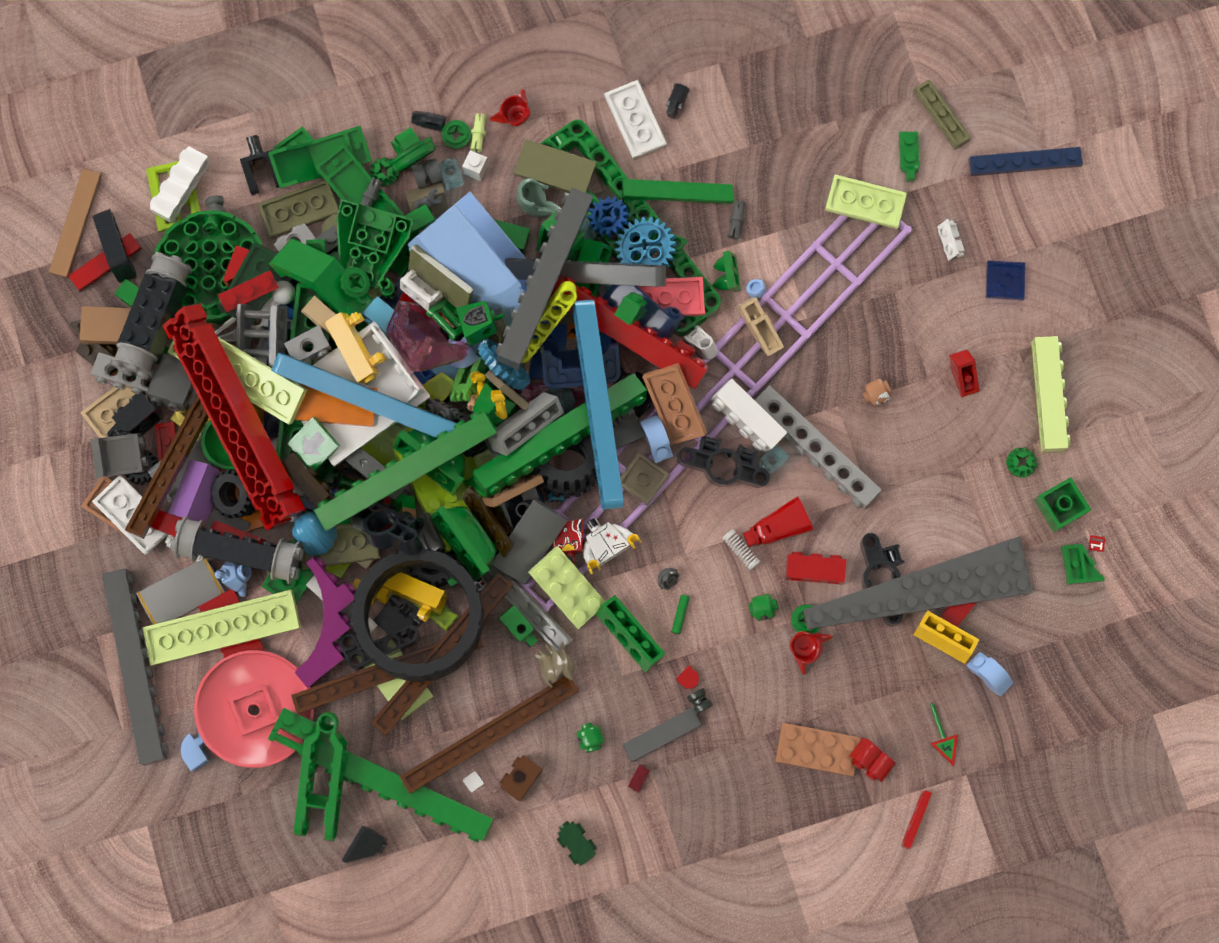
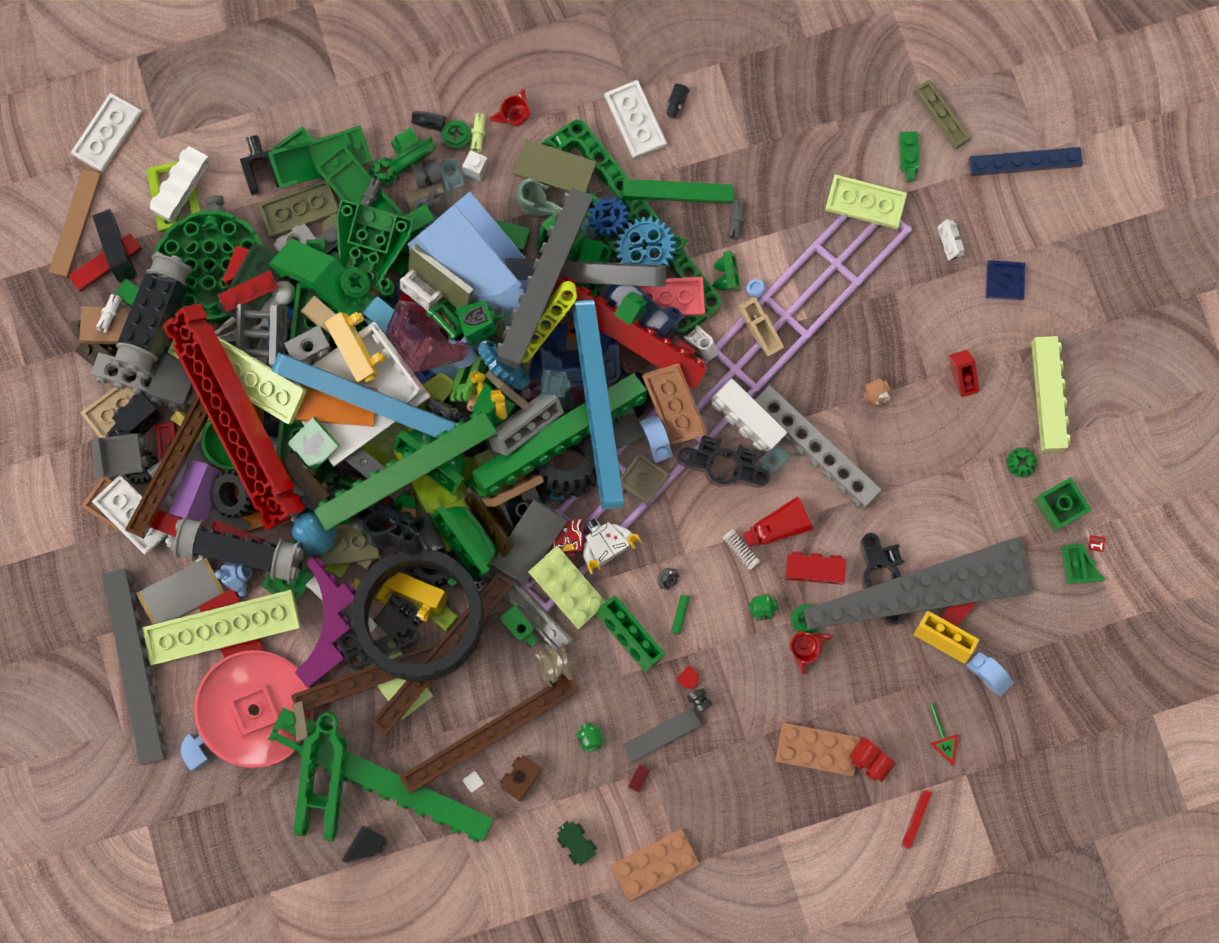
none -> white tile [70,93,143,173]
none -> white pin [96,294,122,333]
none -> dark tan sticker [293,701,307,742]
none -> clear light blue brick [540,369,570,397]
none -> nougat plate [611,829,700,901]

